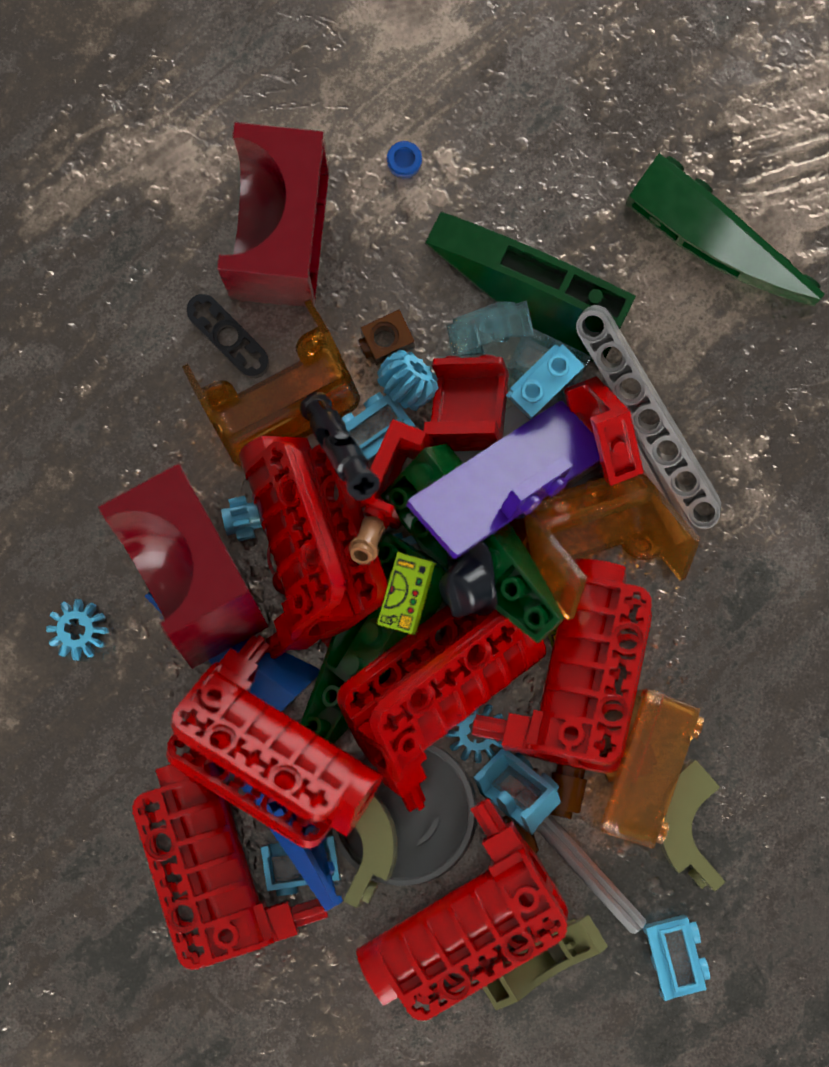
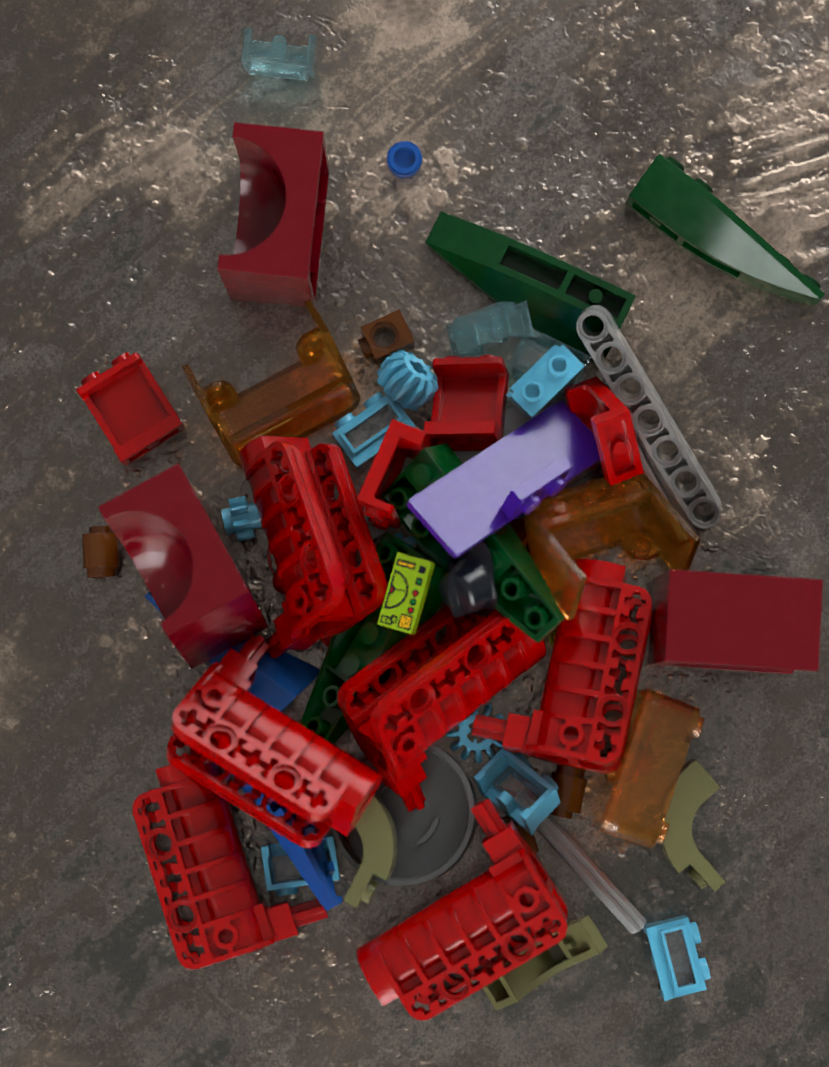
medium azure gear [46,599,109,661] -> none
black beam [186,294,269,379] -> none
black piece [300,392,380,500] -> none
medium nougat pin [349,516,385,564] -> none
none -> red panel [76,352,186,466]
none -> reddish brown brick [82,526,119,578]
none -> clear light blue window [241,28,318,81]
none -> dark red piece [648,569,823,674]

